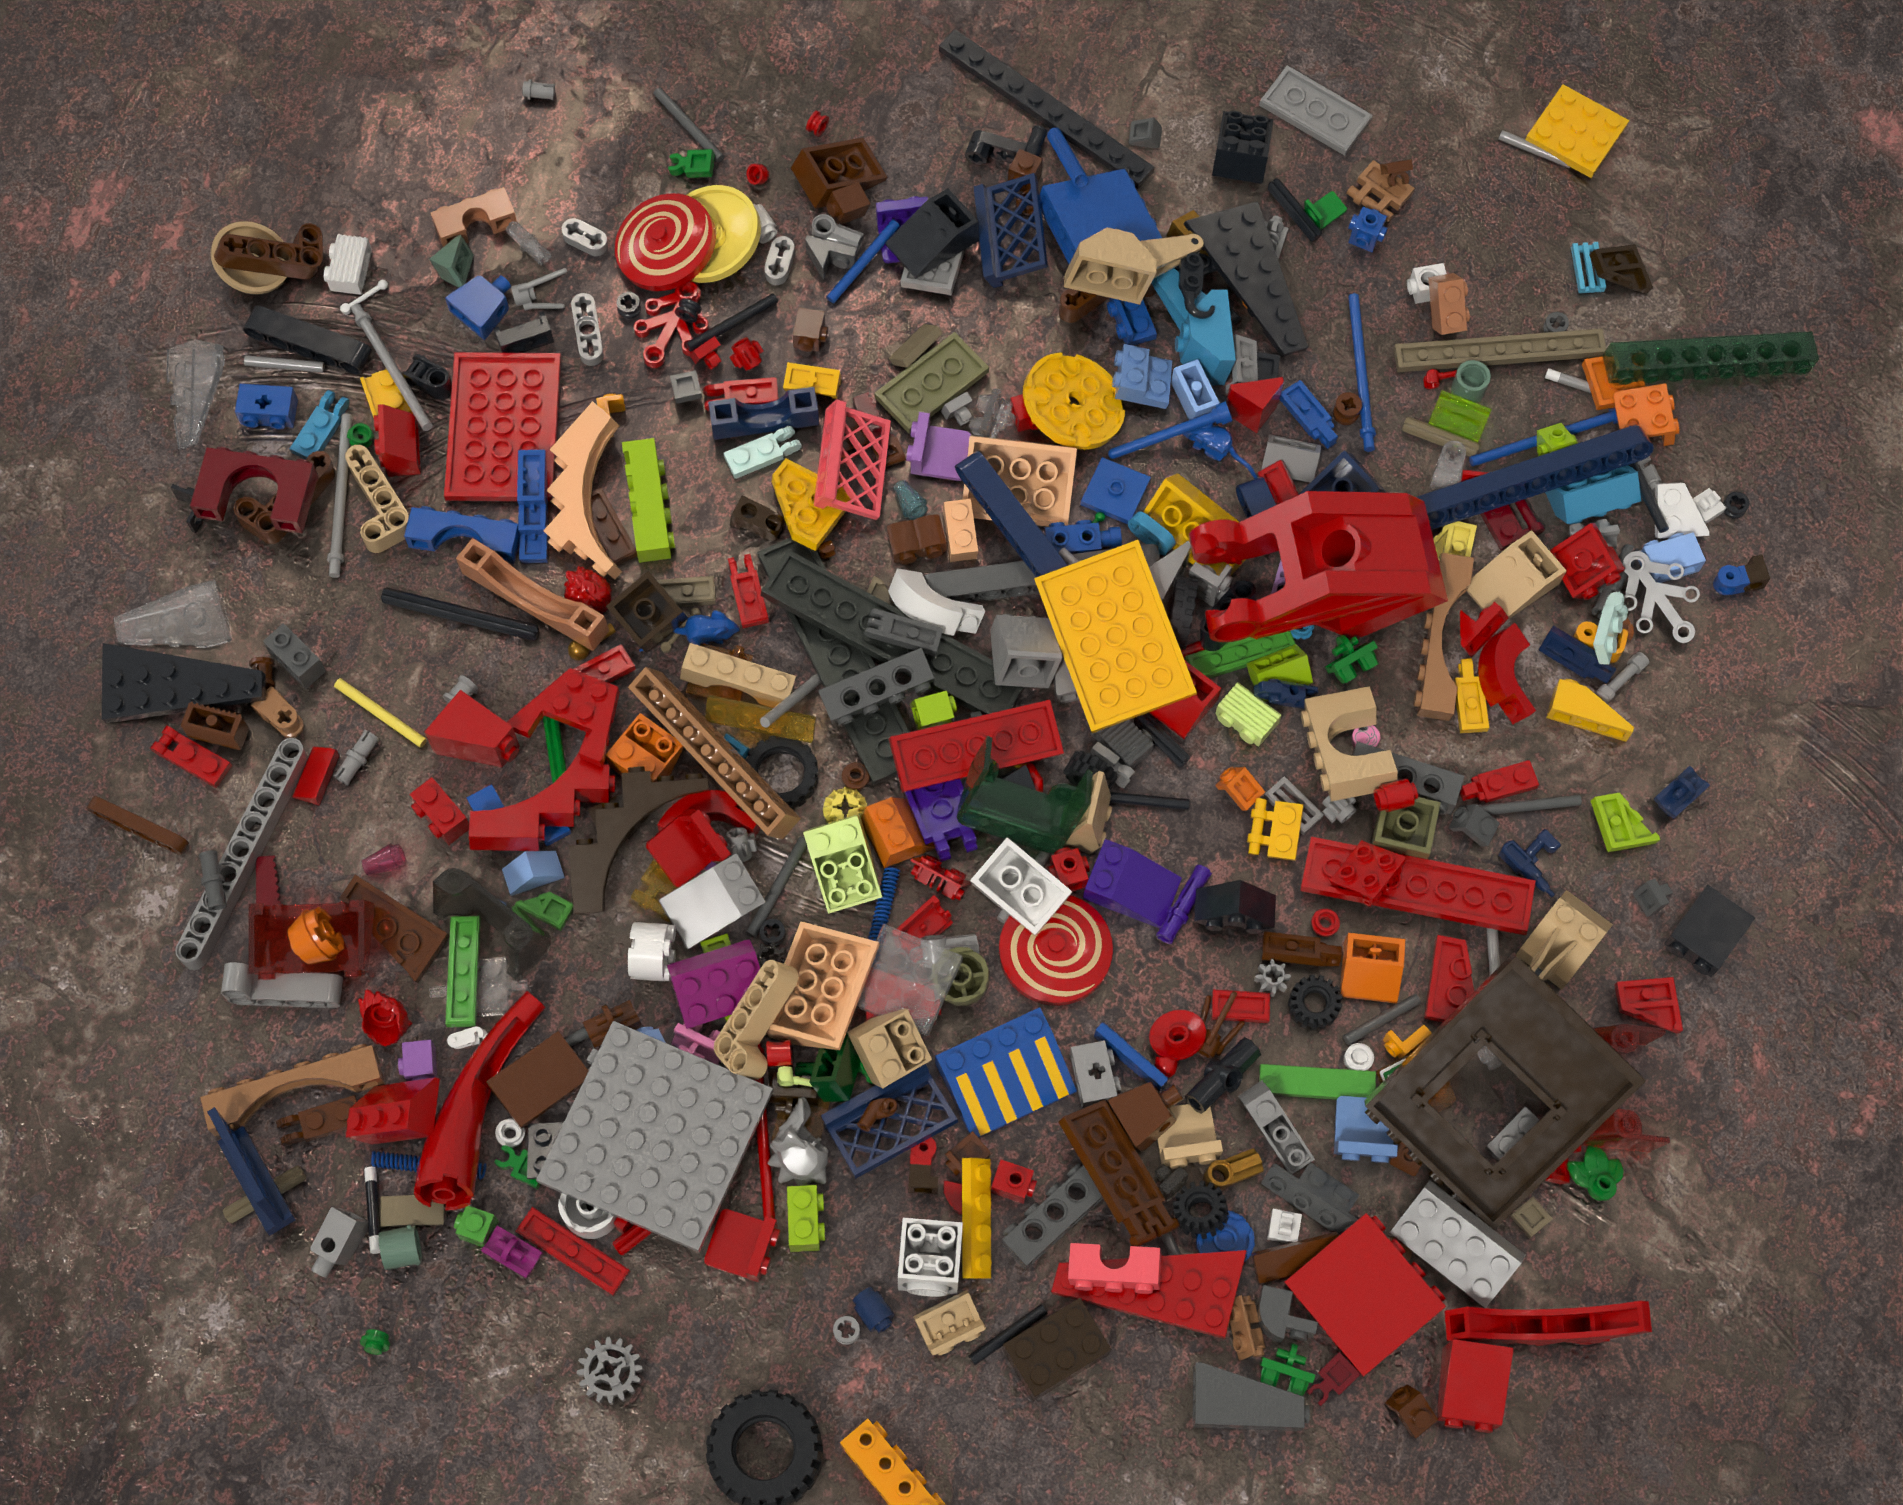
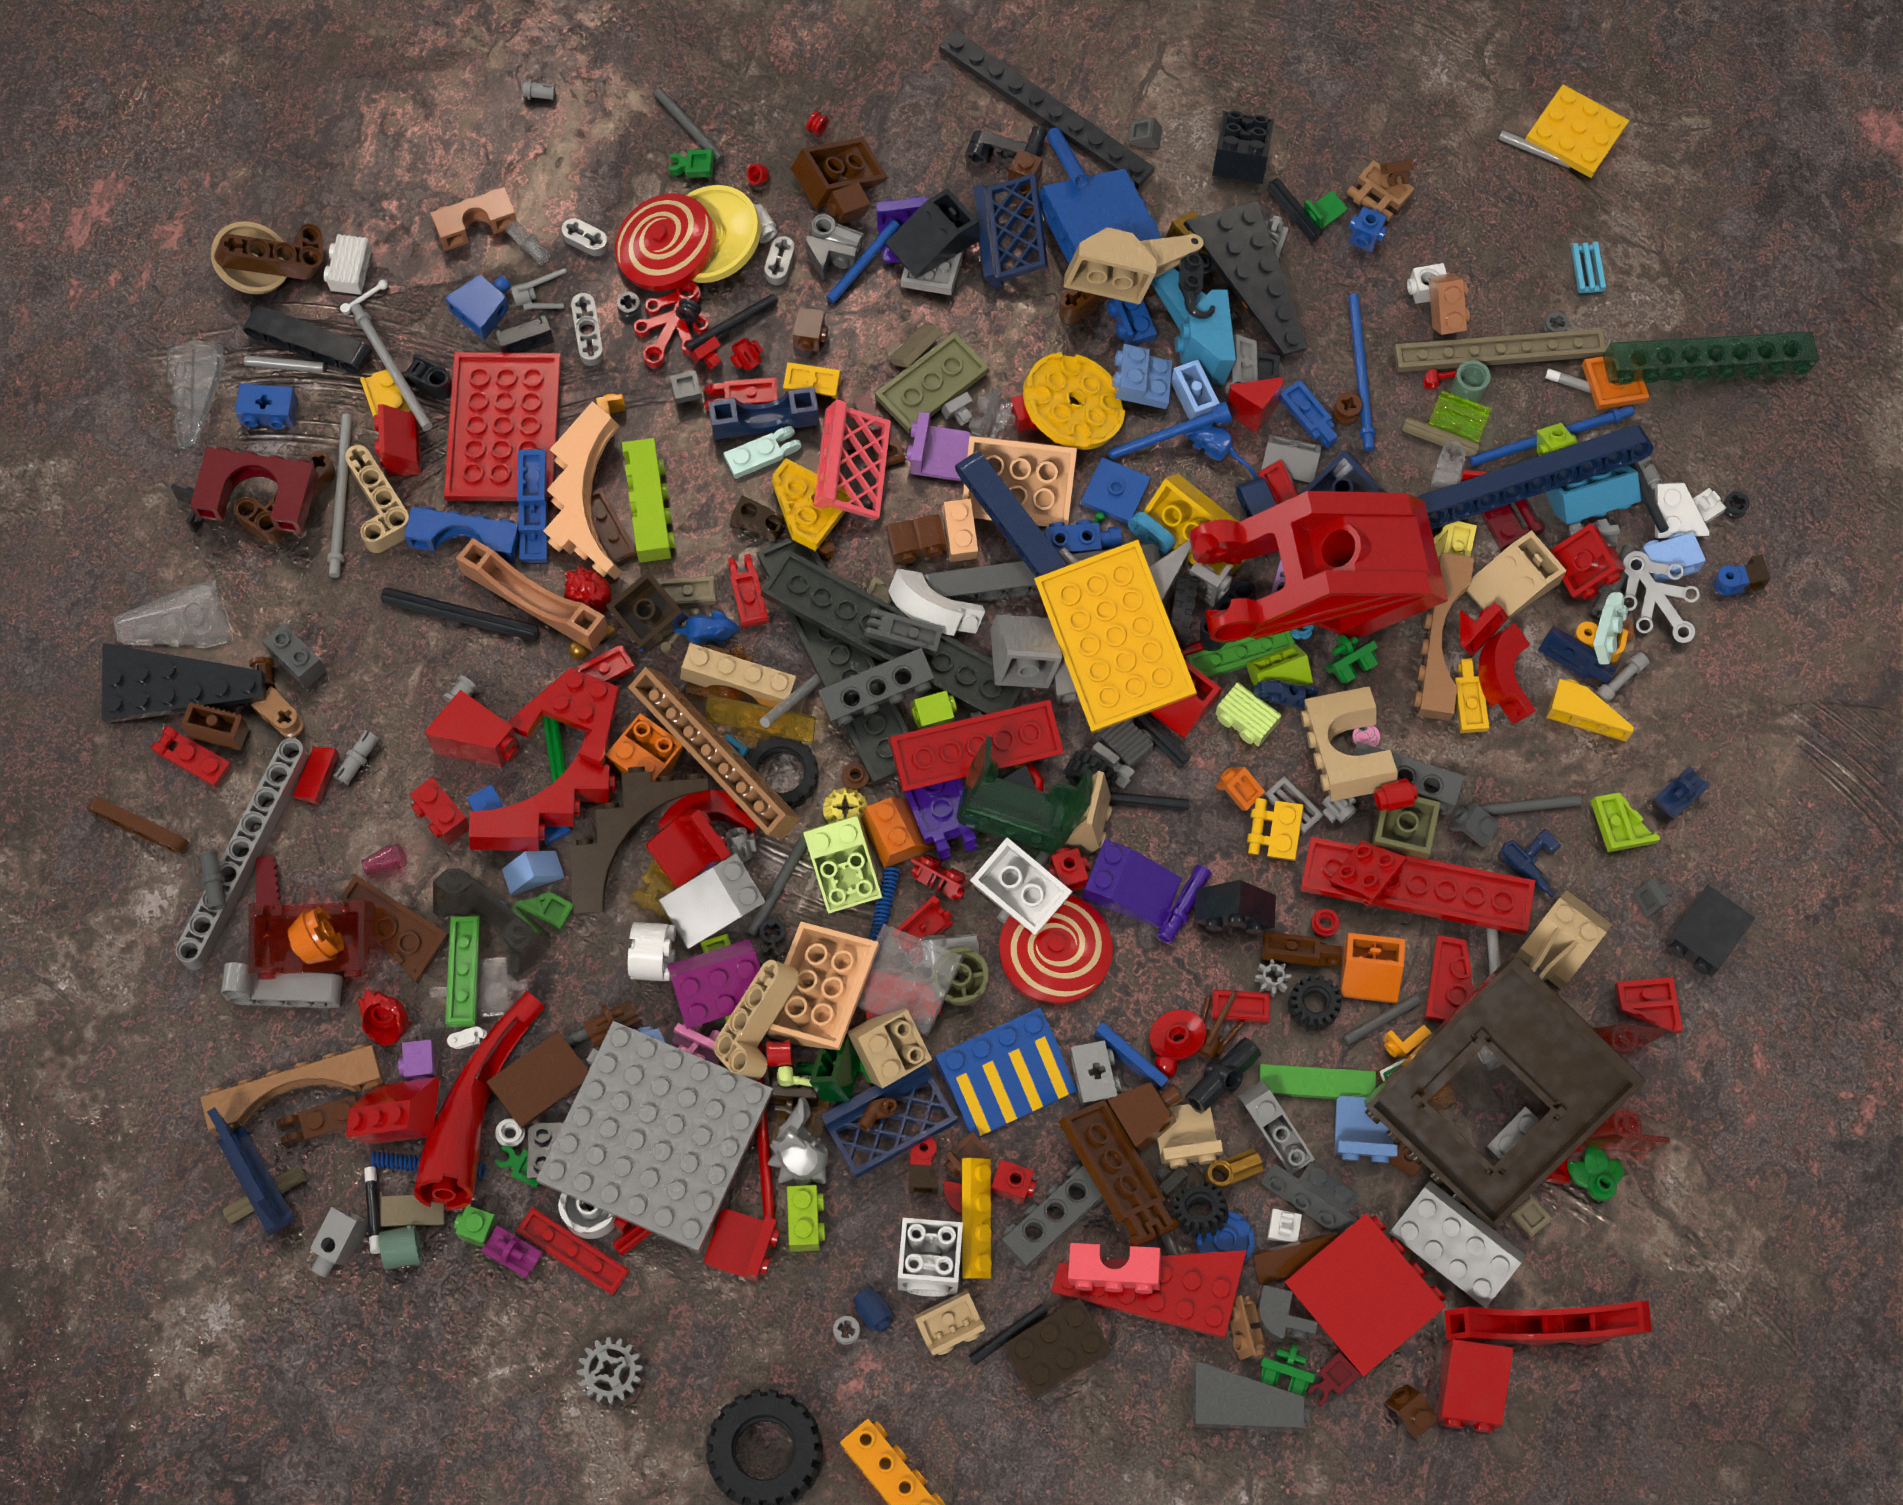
dark azure hinge [289,390,349,459] -> none
light yellow bar [334,678,427,748] -> none
green plate [347,423,374,448] -> none
green plate [360,1329,390,1355] -> none
sand green slope [429,235,474,288] -> none
clear light blue cone [893,480,928,520] -> none
light grey tile [1259,65,1373,156] -> none
white tile [1344,1043,1374,1071] -> none
red hinge [1460,760,1539,803] -> none
dark brown wing [1589,244,1653,294] -> none
orange bracket [1613,383,1679,446] -> none

